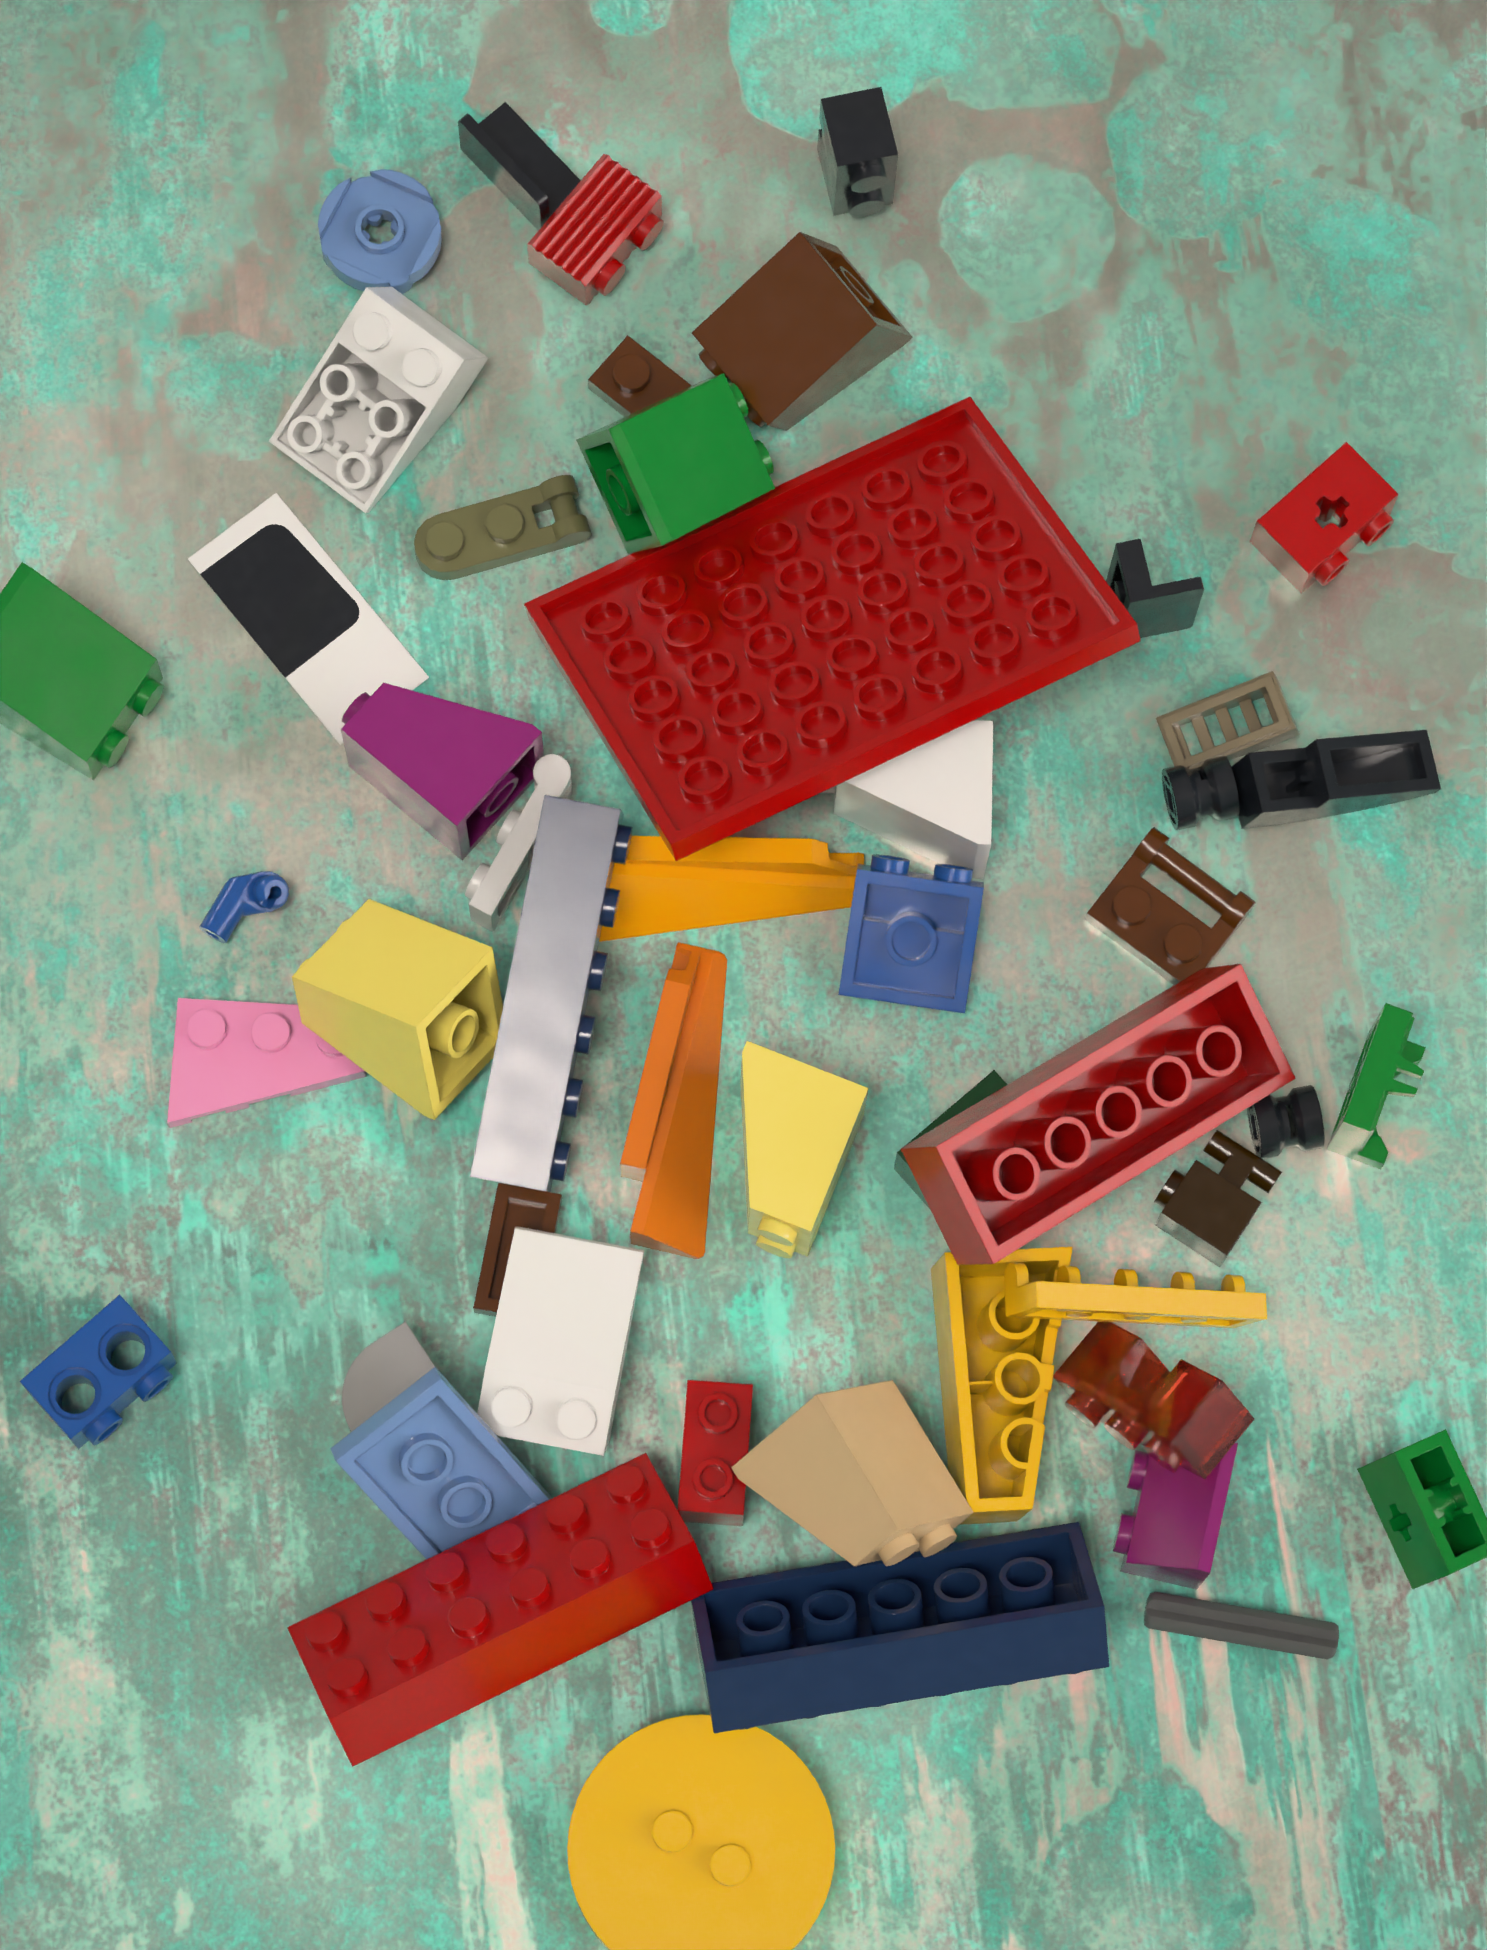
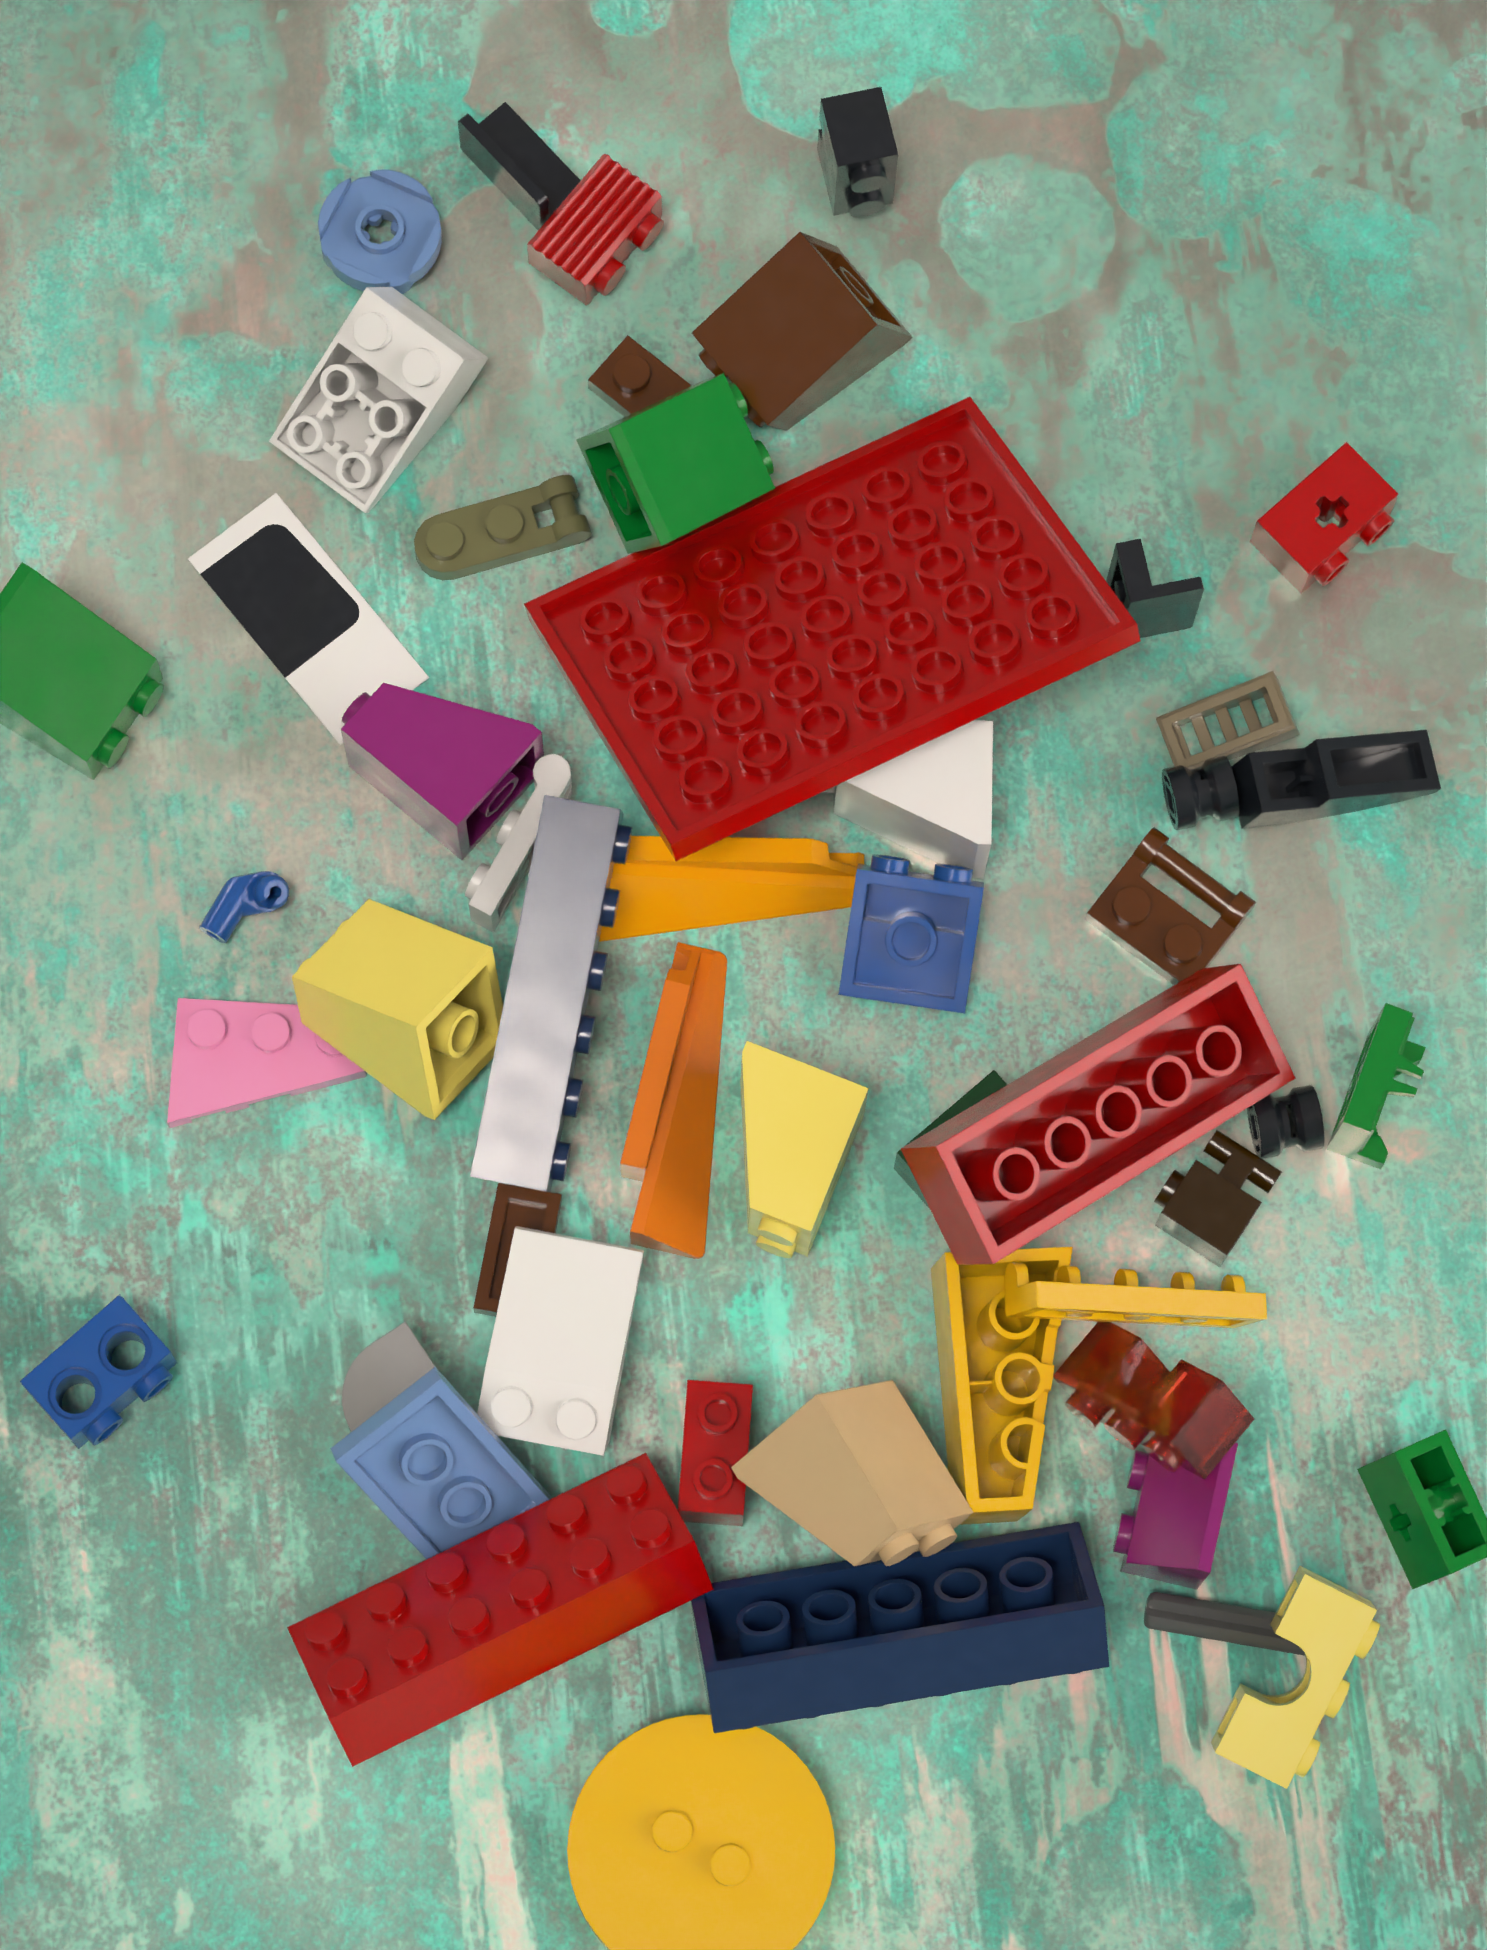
none -> light yellow arch [1211,1566,1380,1789]

